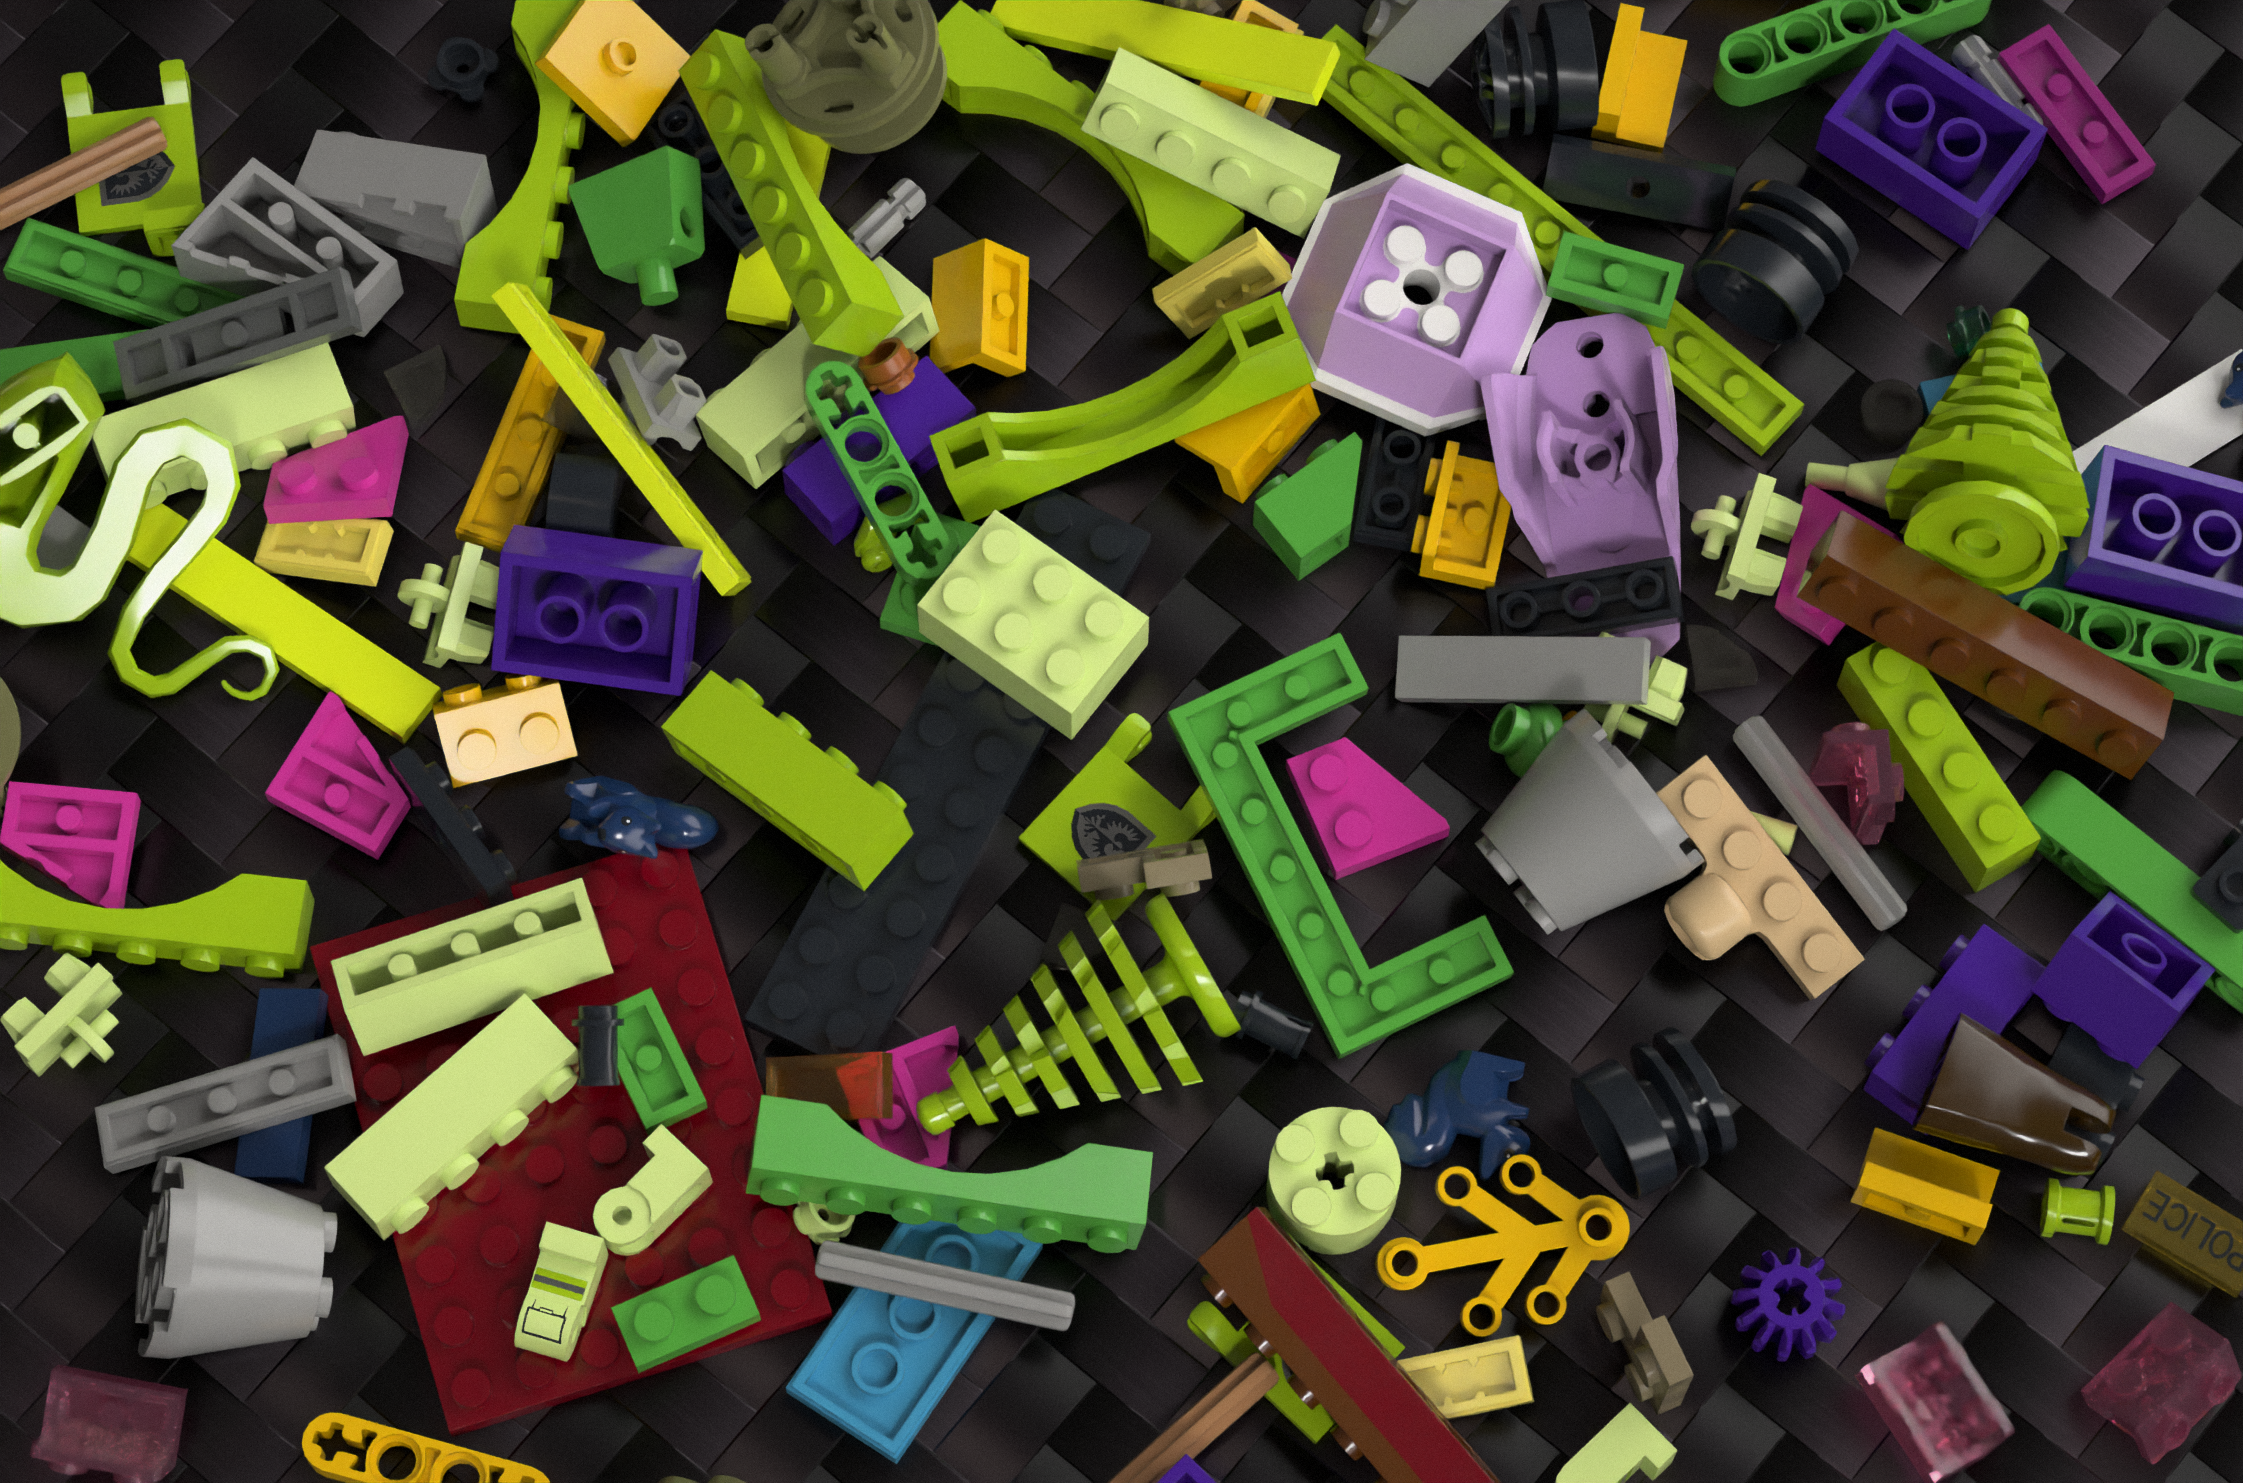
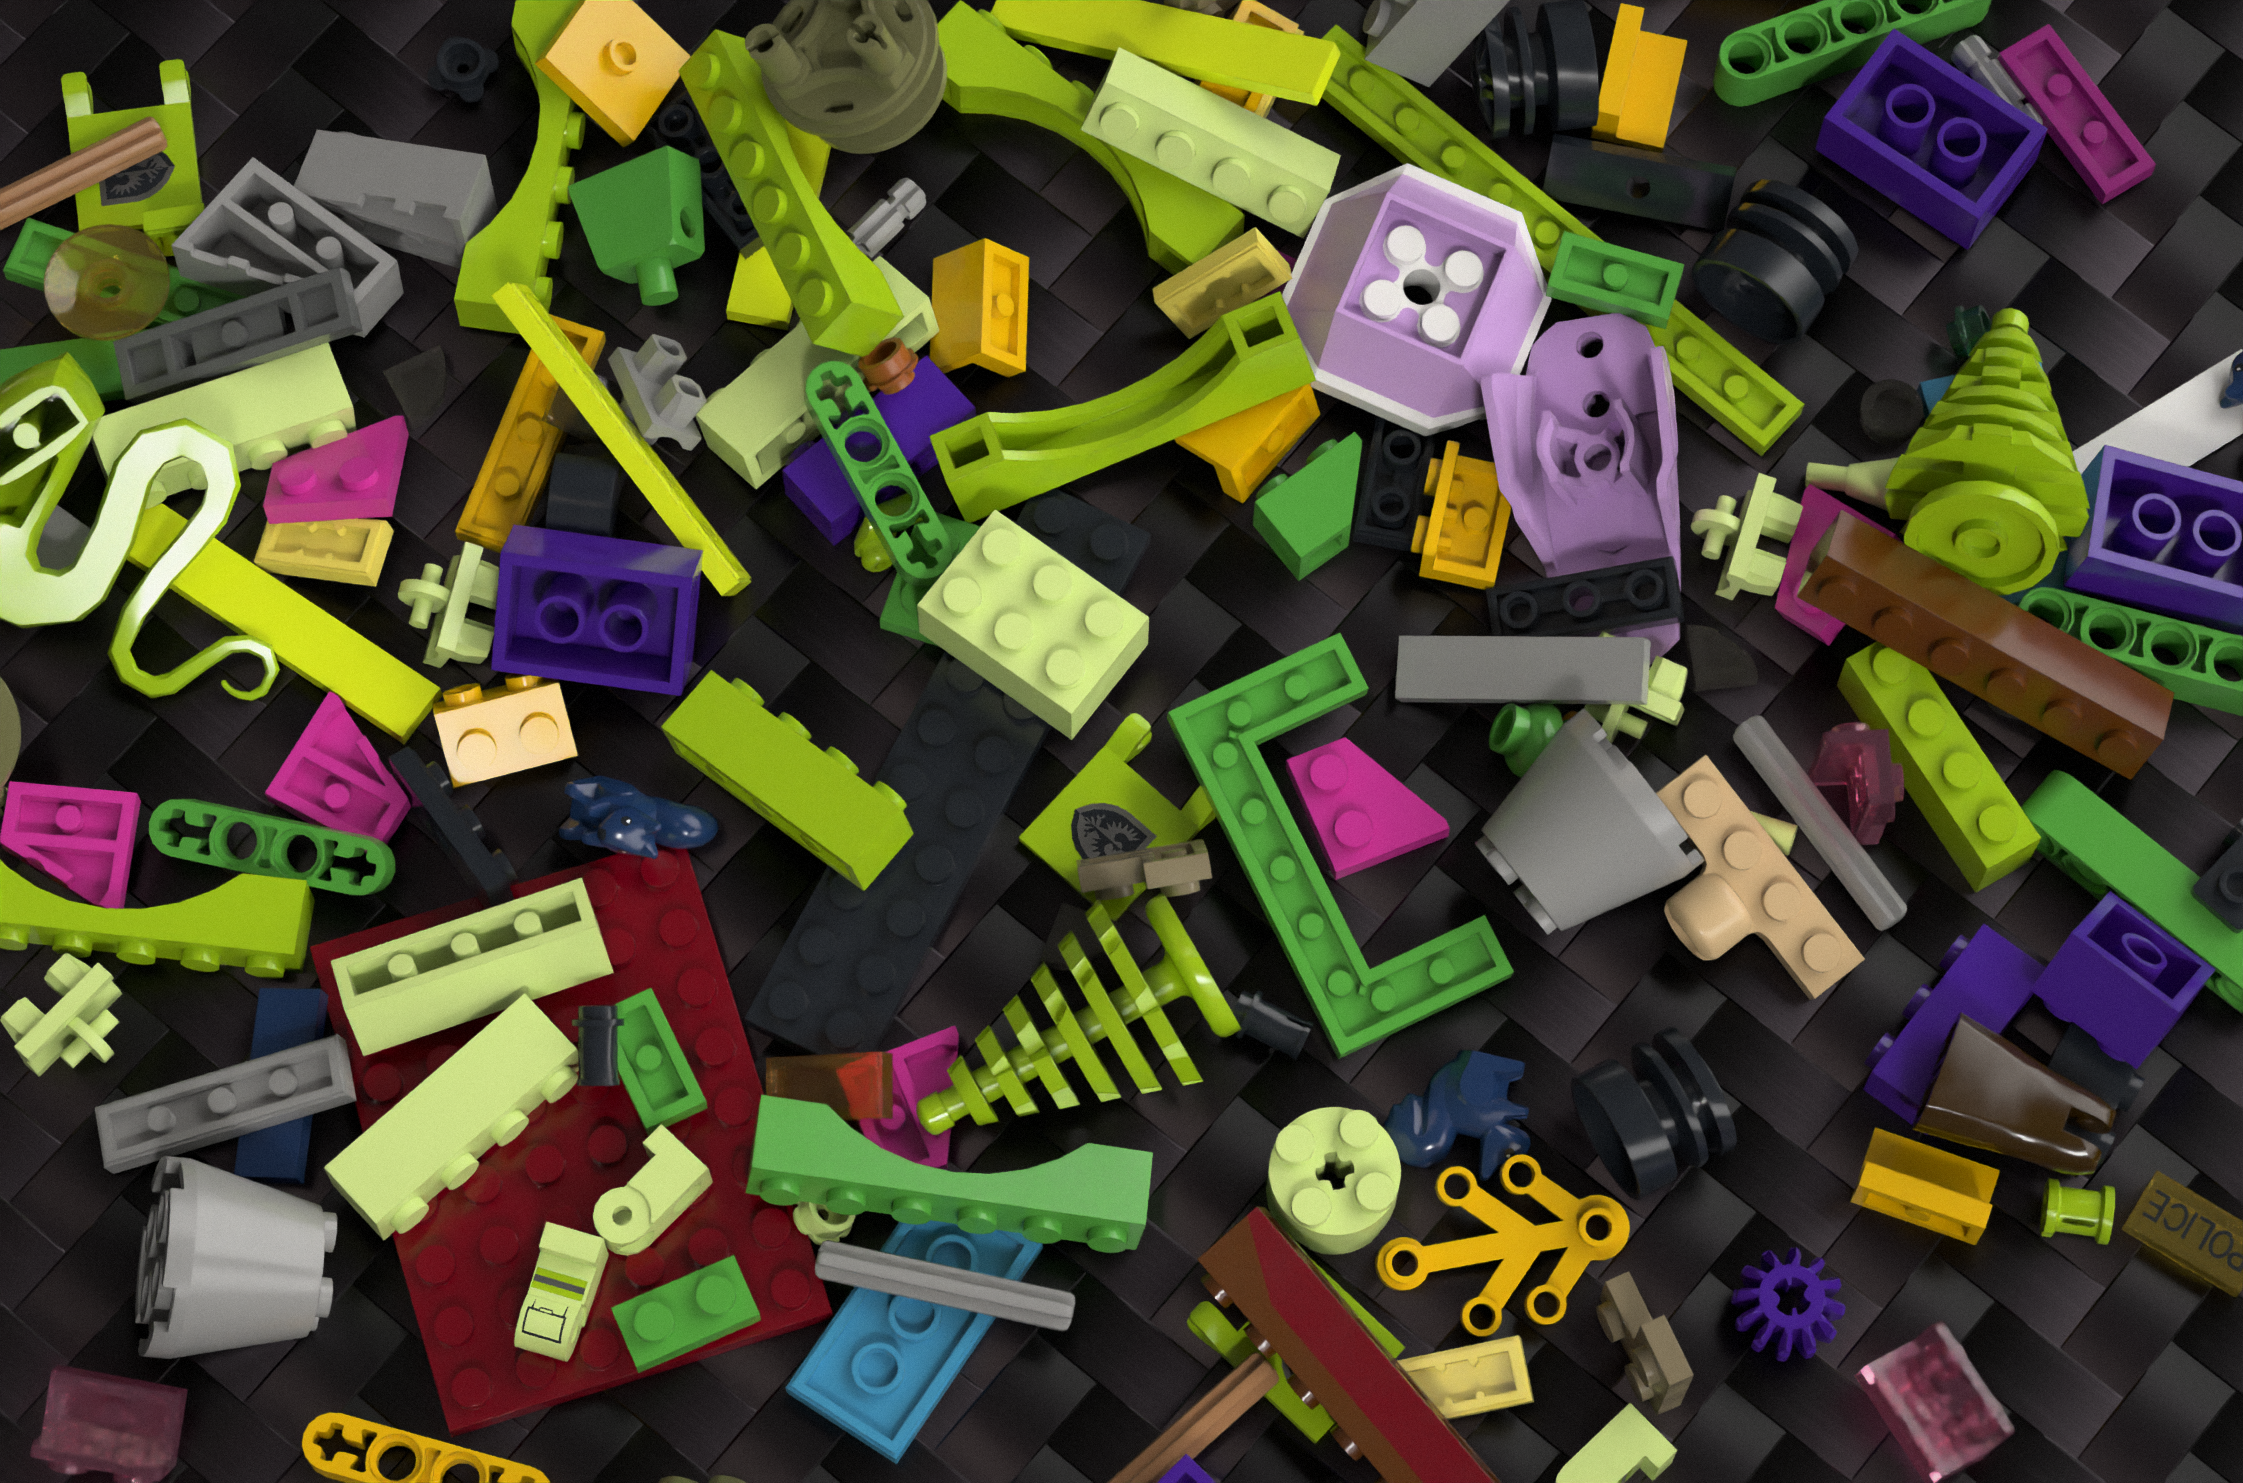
clear pink bracket [2081,1302,2242,1465] -> none
none -> clear yellow dish [44,224,170,341]
none -> bright green beam [149,799,395,895]

